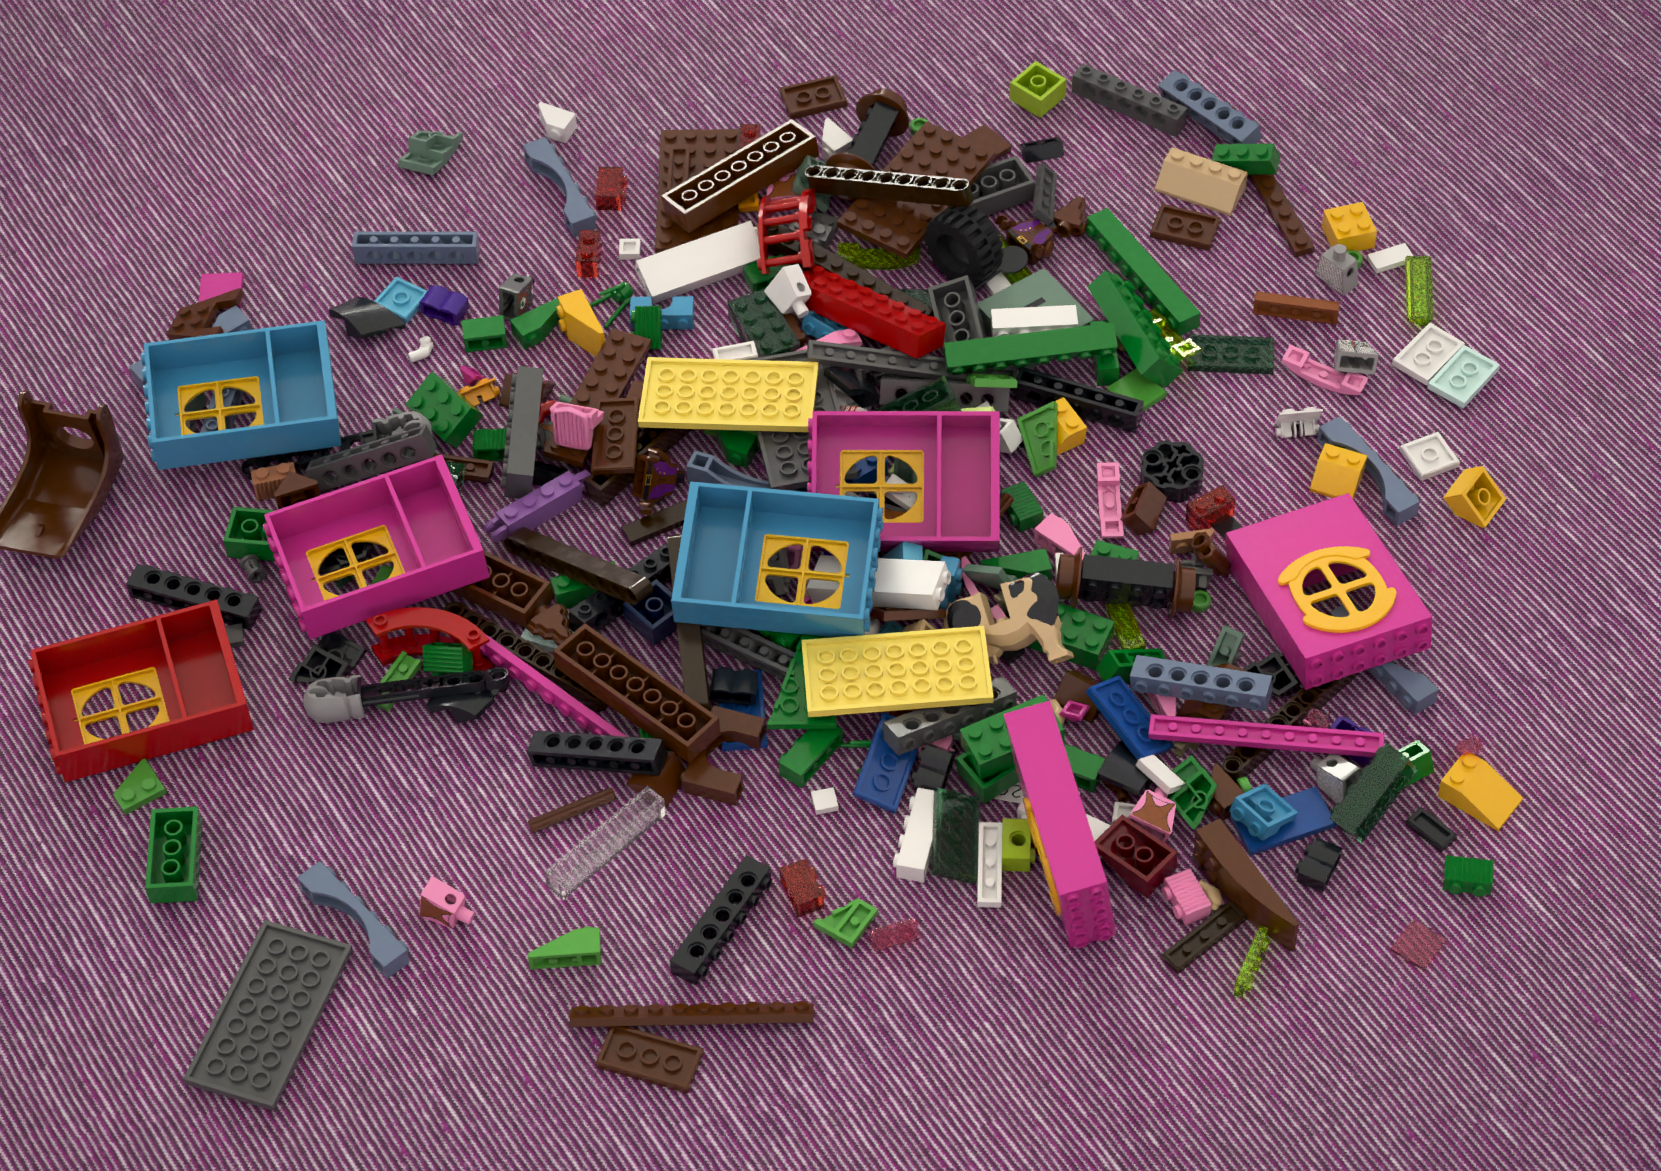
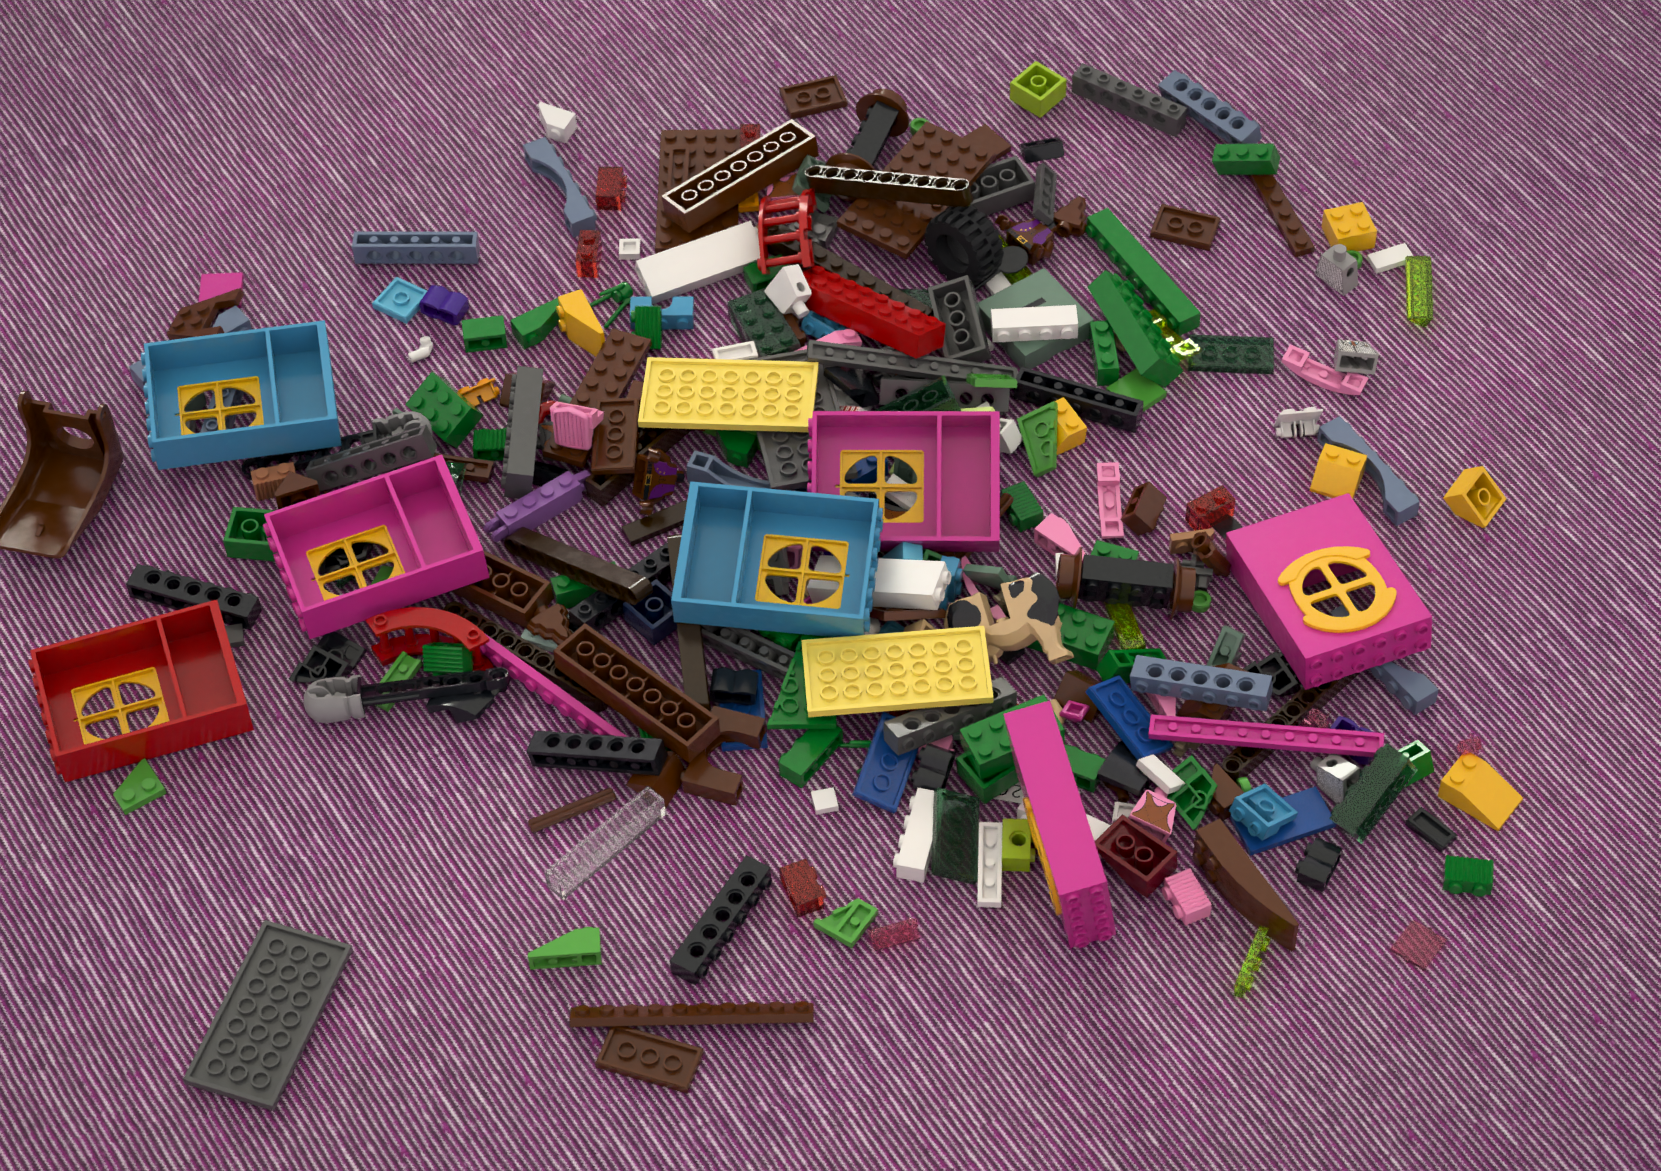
green brick [145,806,203,904] -> none
dark grey bush [240,554,267,583] -> none
sand blue arch [297,861,410,979] -> none
black slope [329,296,405,339] -> none
sand green slope [398,131,463,175] -> none
bright pink torso [419,876,475,928] -> none
dark pink slope [460,366,486,386] -> none
dark grey torso [499,273,535,322] -> none
white slope [822,118,853,160] -> none
clear neon green slope [837,242,921,270] -> none
green brick [943,322,1118,375] -> none
green slope [981,548,1052,582] -> none
black connector [1140,440,1204,503] -> none
tan slope [1155,147,1248,216] -> none
dark brown tile [1161,900,1247,974] -> none
tan arm [1199,880,1223,911] -> none
dark orange fence [1253,291,1340,325] -> none
white plate [1392,323,1465,386] -> none
white tile [1399,432,1460,481] -> none
light aqua plate [1427,345,1500,409] -> none

